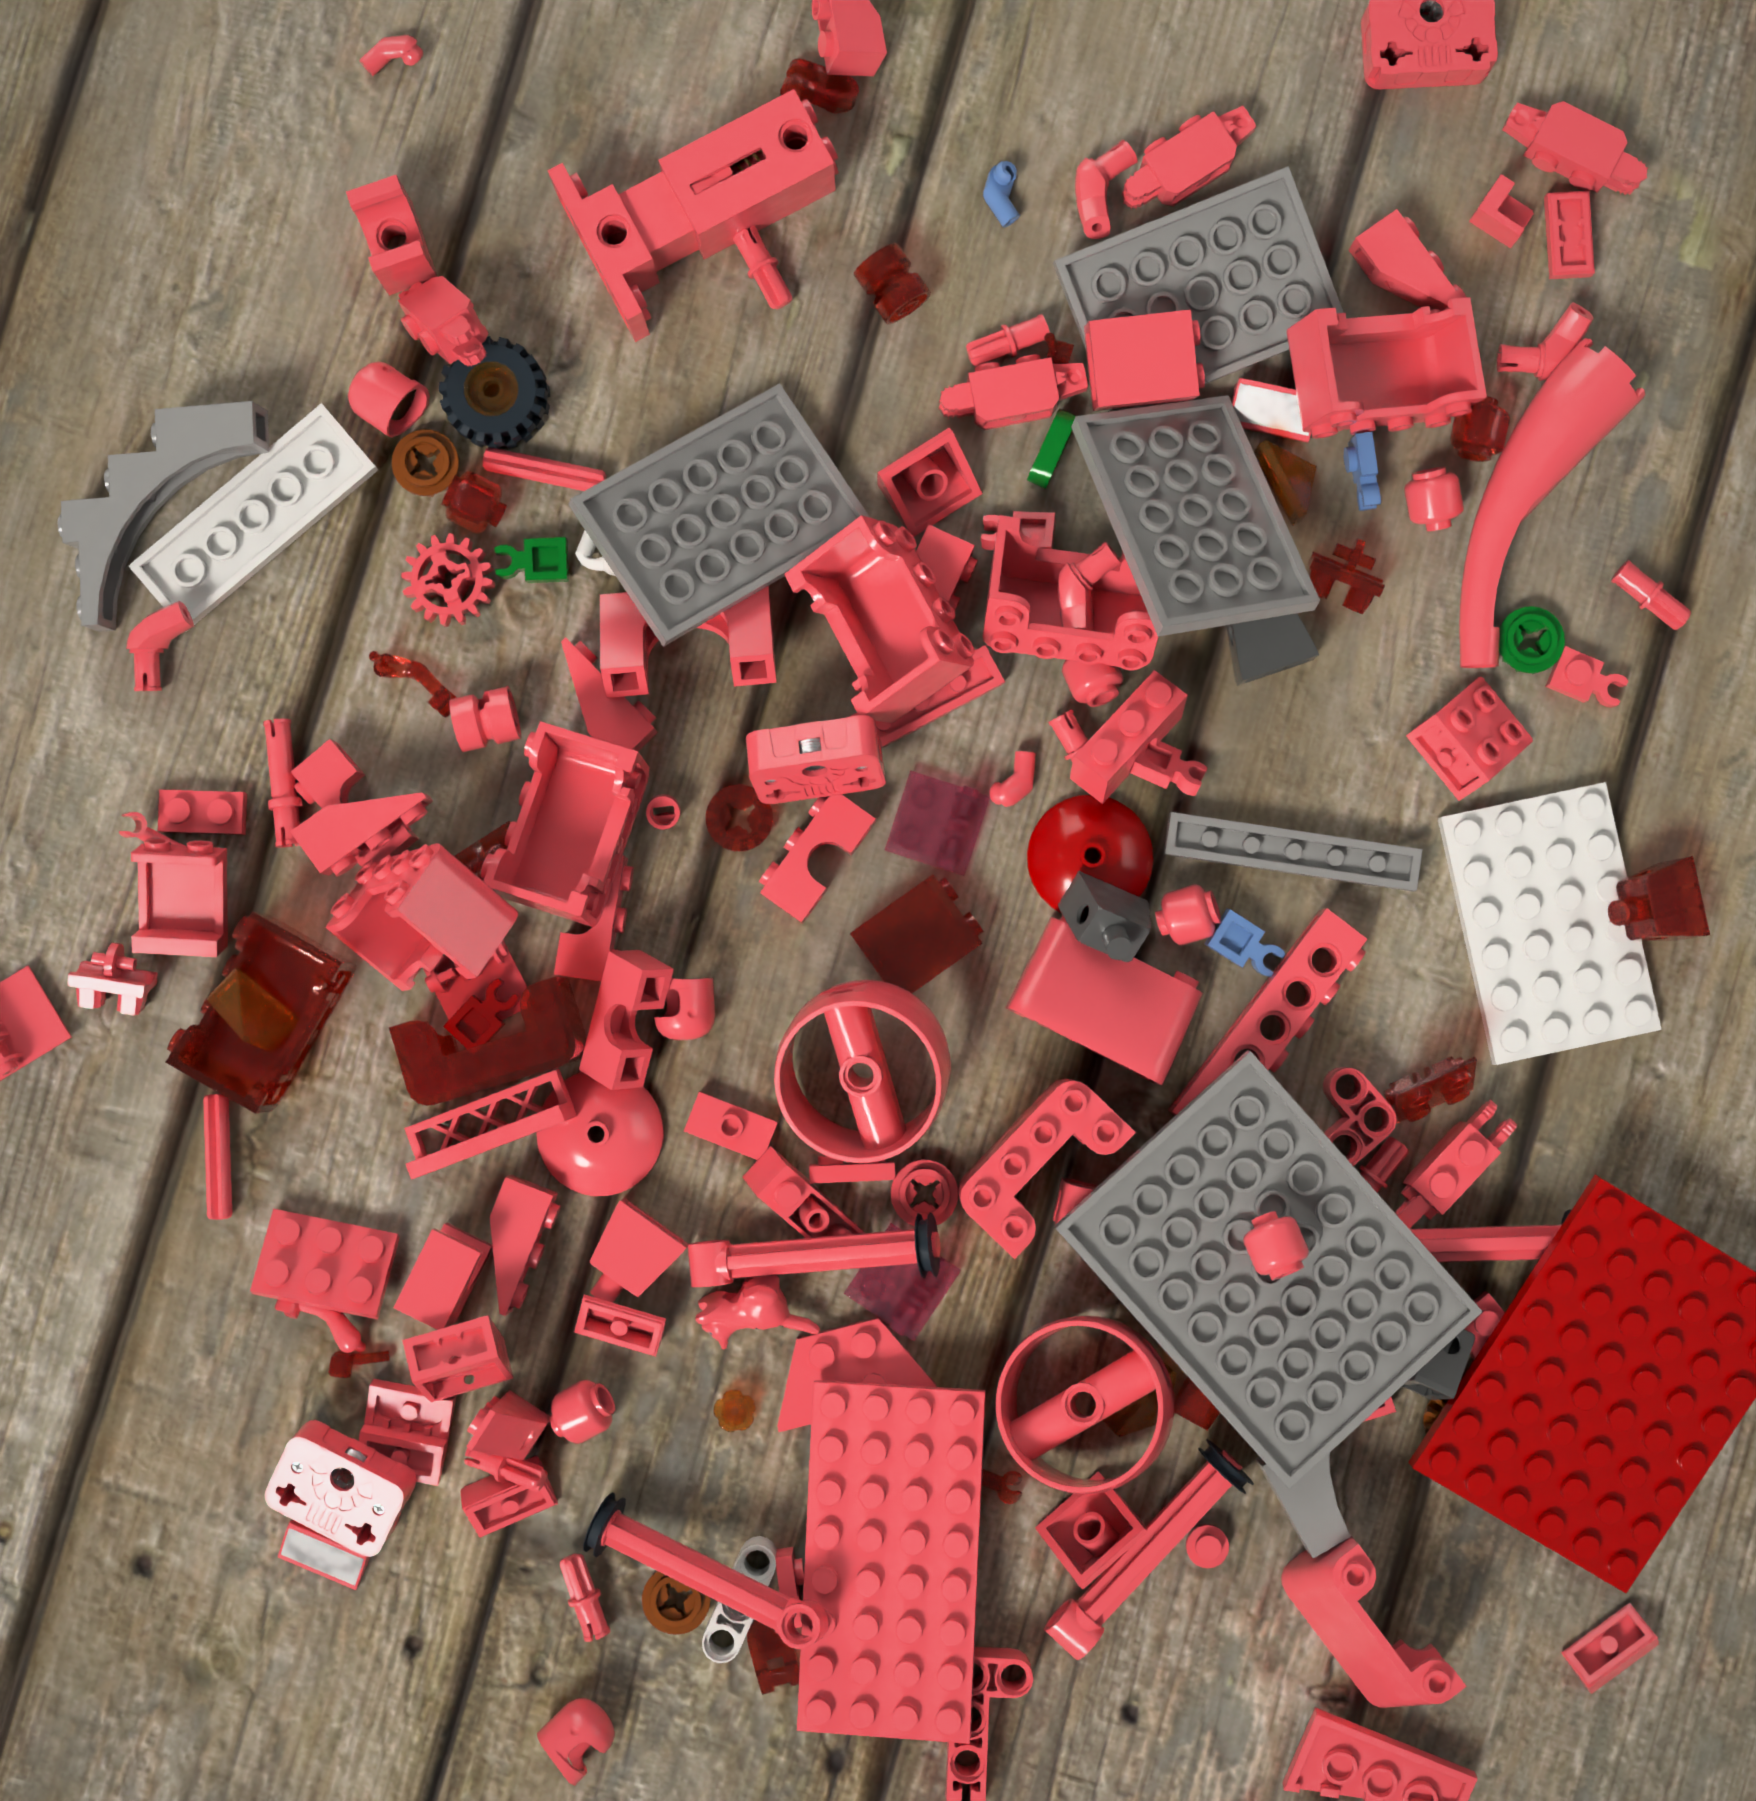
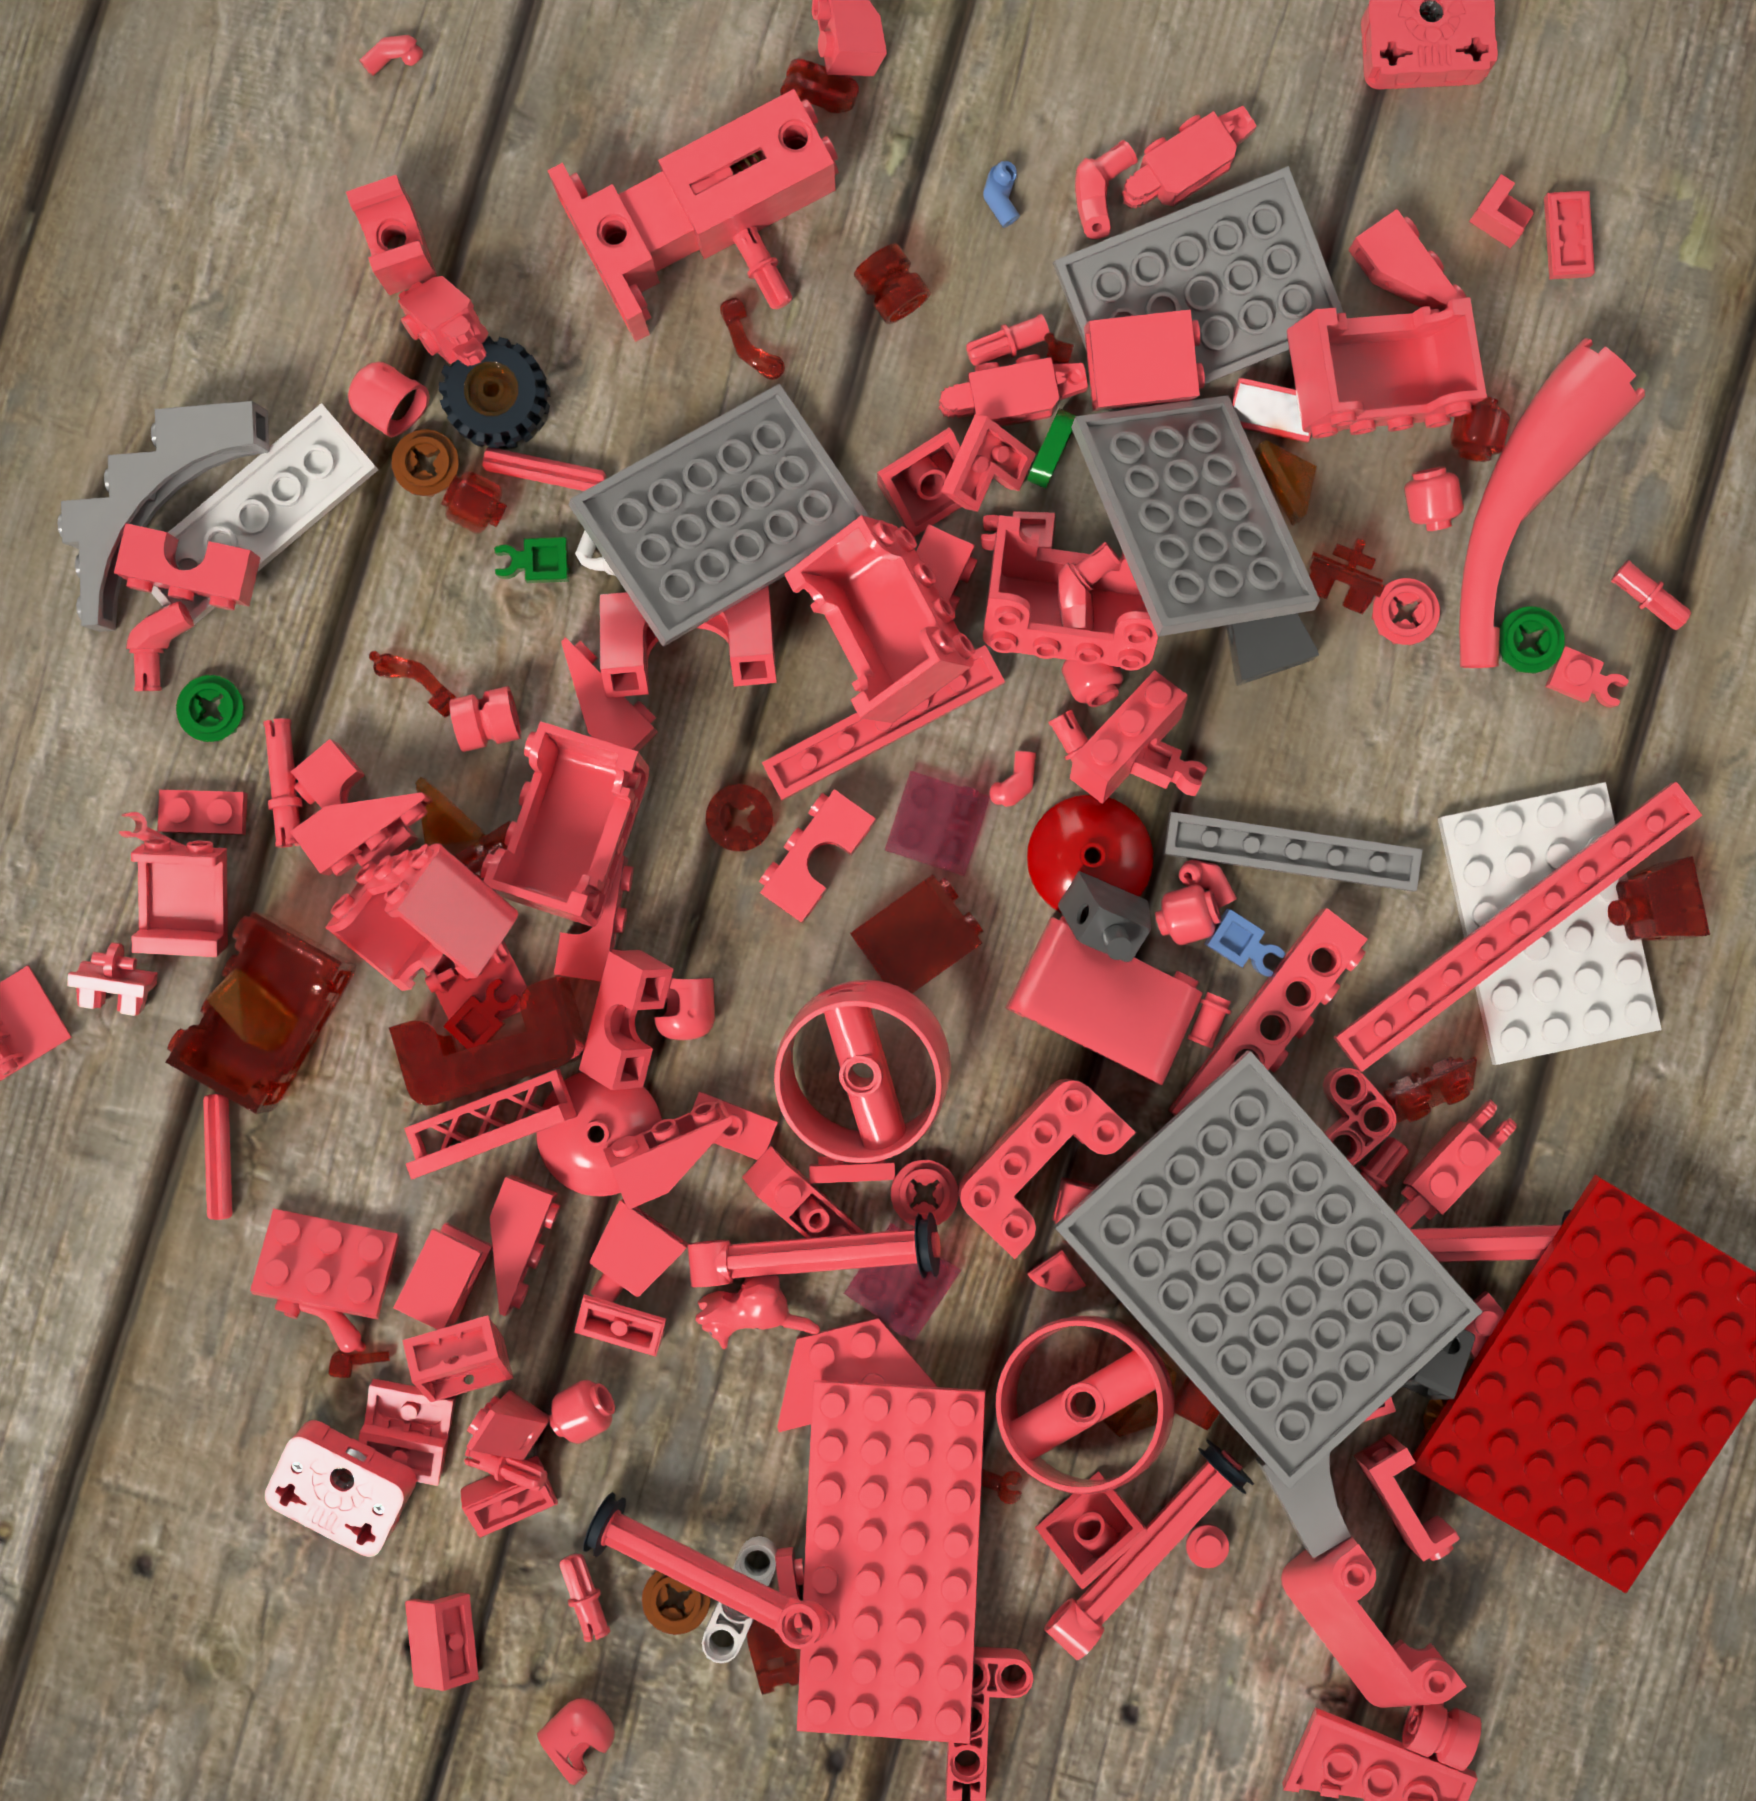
flat silver slope [278,1519,371,1590] -> none
coral gear [401,533,495,627] -> none
coral hinge [646,794,680,830] -> none
clear orange plate [714,1390,756,1432] -> none
coral axle [746,715,886,804] -> none
coral head [1243,1211,1309,1281] -> none
medium blue plate [1344,431,1381,511] -> none
coral bracket [1406,677,1533,801] -> none
coral arm [1497,302,1594,381] -> none
coral hinge [1502,101,1648,195] -> none
coral slope [1561,1602,1659,1694] -> none
none -> coral arch [114,523,261,611]
none -> green gear [176,675,245,742]
none -> coral panel [405,1593,479,1691]
none -> clear orange slope [415,777,490,845]
none -> coral slope [603,1099,732,1210]
none -> clear red piece [720,298,785,380]
none -> coral plate [941,414,1036,512]
none -> coral tile [1027,1249,1086,1292]
none -> coral arm [1179,859,1237,908]
none -> coral pin [1187,992,1232,1049]
none -> coral plate [1333,782,1702,1072]
none -> coral panel [1353,1434,1460,1562]
none -> coral gear [1371,578,1440,646]
none -> coral wheel [1402,1703,1482,1771]

